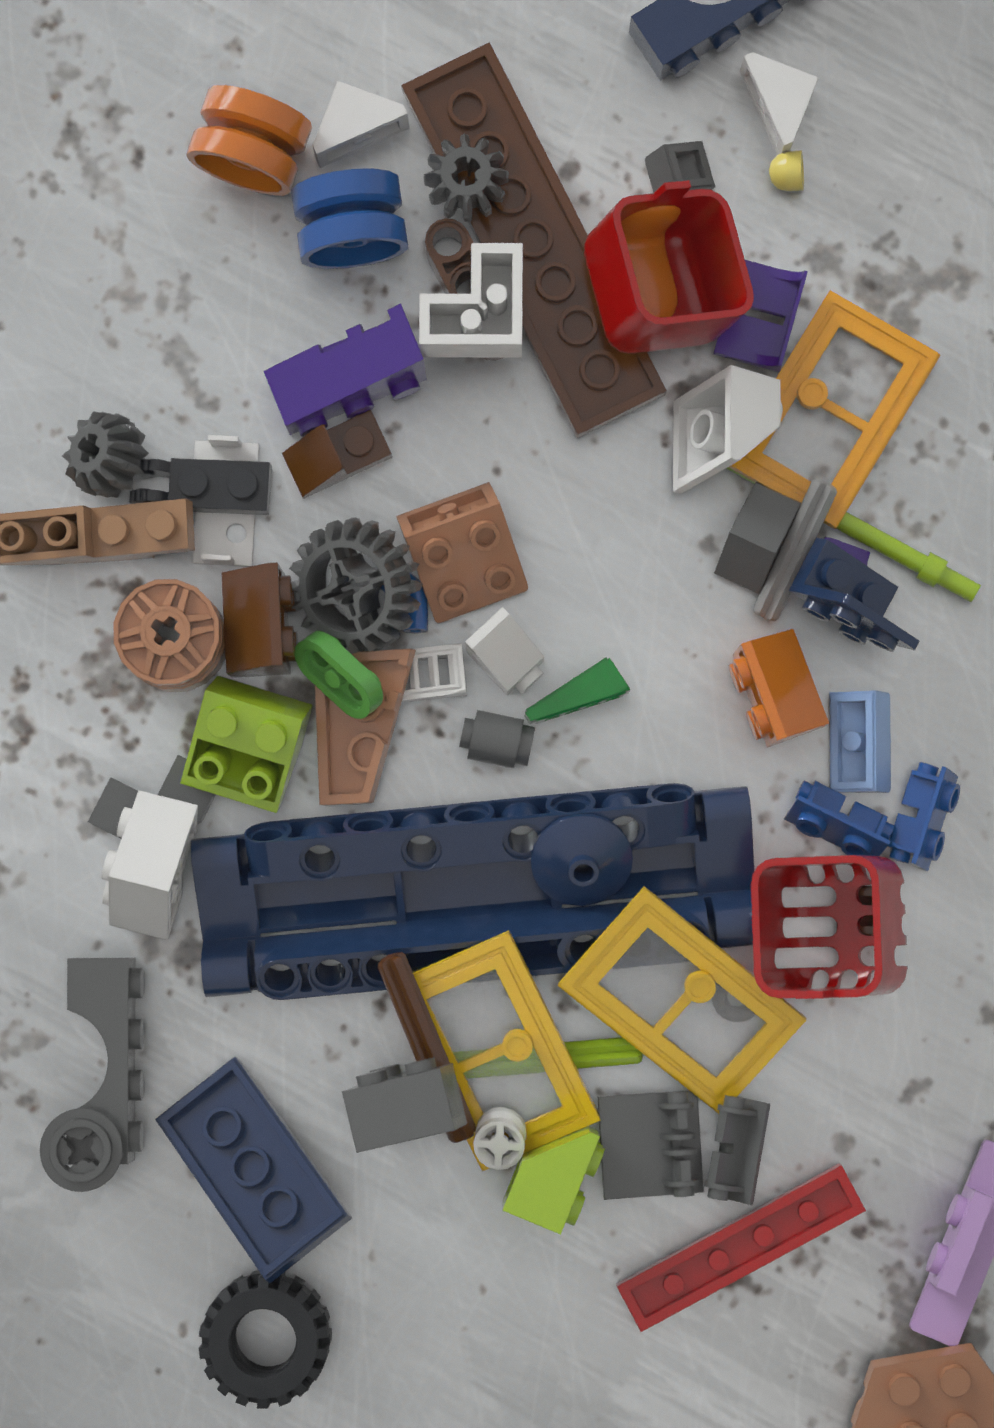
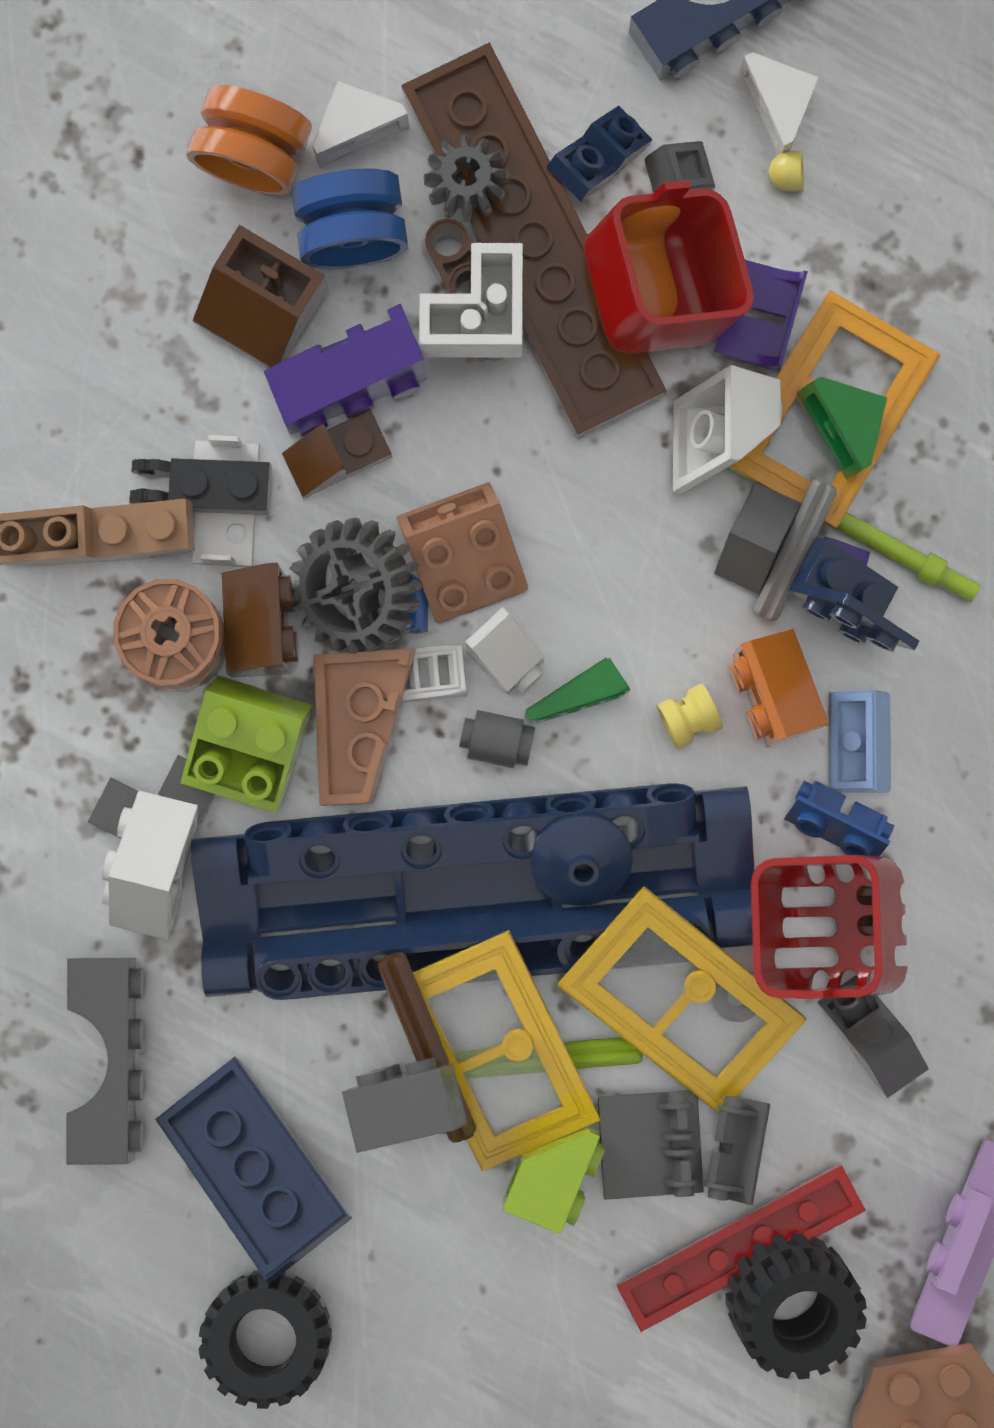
dark grey gear [40,1108,124,1192] -> none
dark grey gear [62,411,149,498] -> none
bright green plate [295,631,383,719] -> none
white wheel [473,1107,527,1170] -> none
blue hinge [888,762,960,871] -> none
none -> reddish brown slope [192,224,329,368]
none -> dark blue slope [546,105,653,202]
none -> light yellow wheel [656,683,723,749]
none -> black tyre [725,1233,867,1380]
none -> green slope [797,376,887,479]
none -> dark grey slope [818,975,929,1098]

